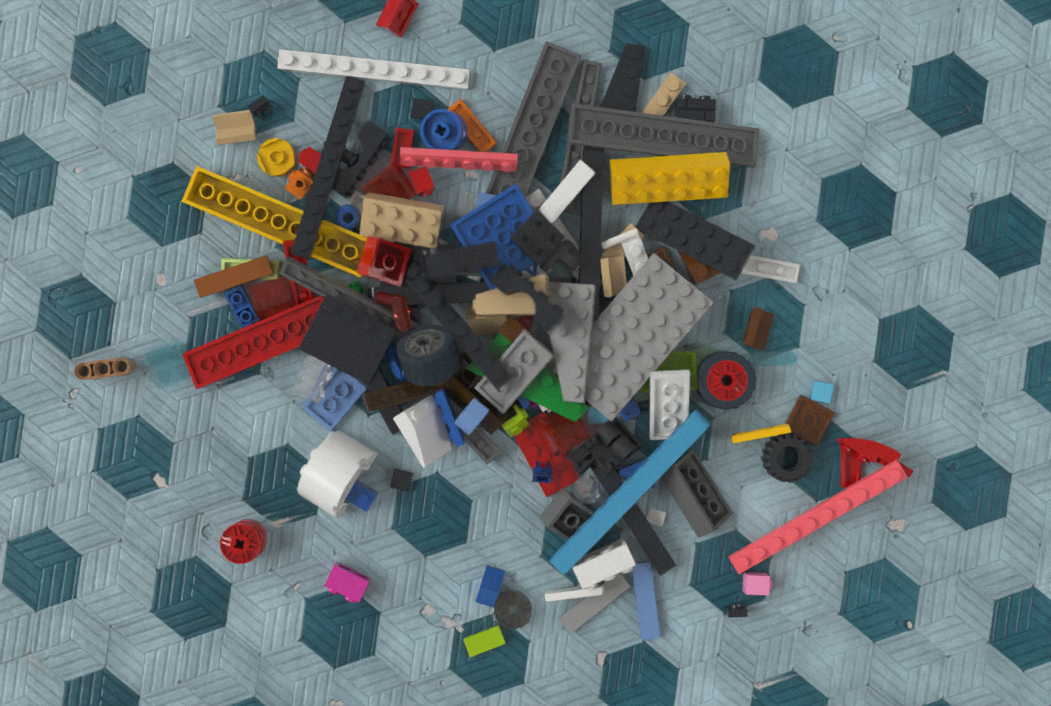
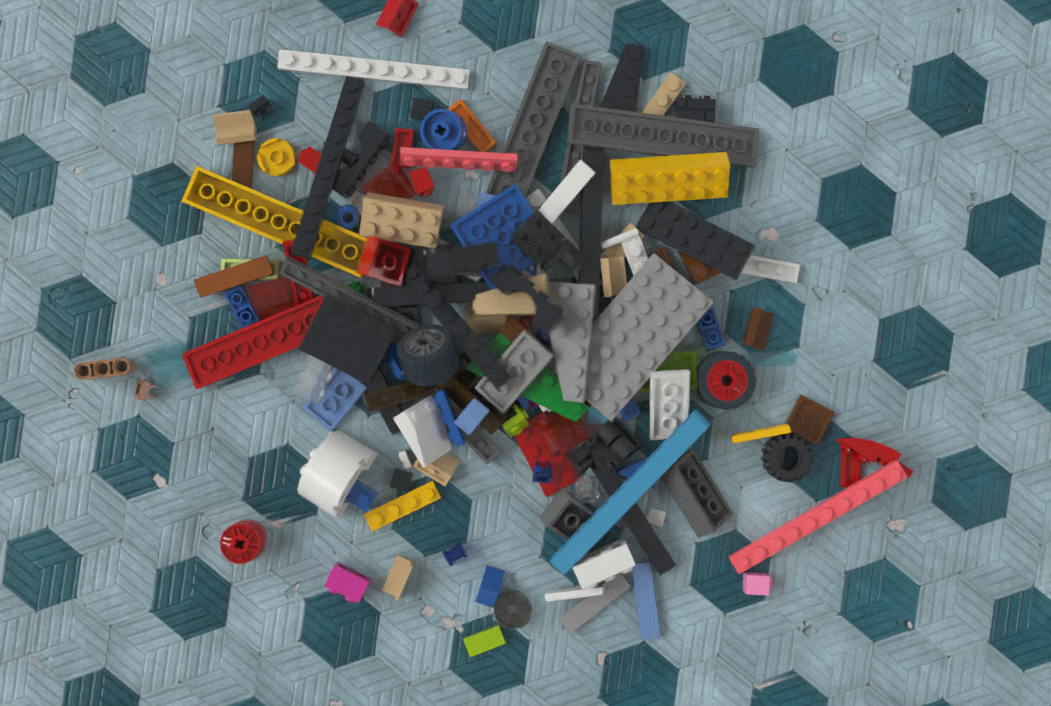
orange brick [285,167,314,200] -> none
clear red arm [376,291,412,332] -> none
black plate [725,602,748,618] -> none
medium azure tile [810,381,834,403] -> none
none -> dark orange tile [134,378,158,401]
none -> reddish brown tile [232,140,255,189]
none -> yellow plate [364,480,441,531]
none -> tan panel [382,554,415,601]
none -> white tile [398,449,413,469]
none -> tan panel [413,453,460,486]
none -> clear blue bush [443,542,468,566]
none -> clear blue tile [535,328,552,348]
none -> blue slope [697,307,725,352]

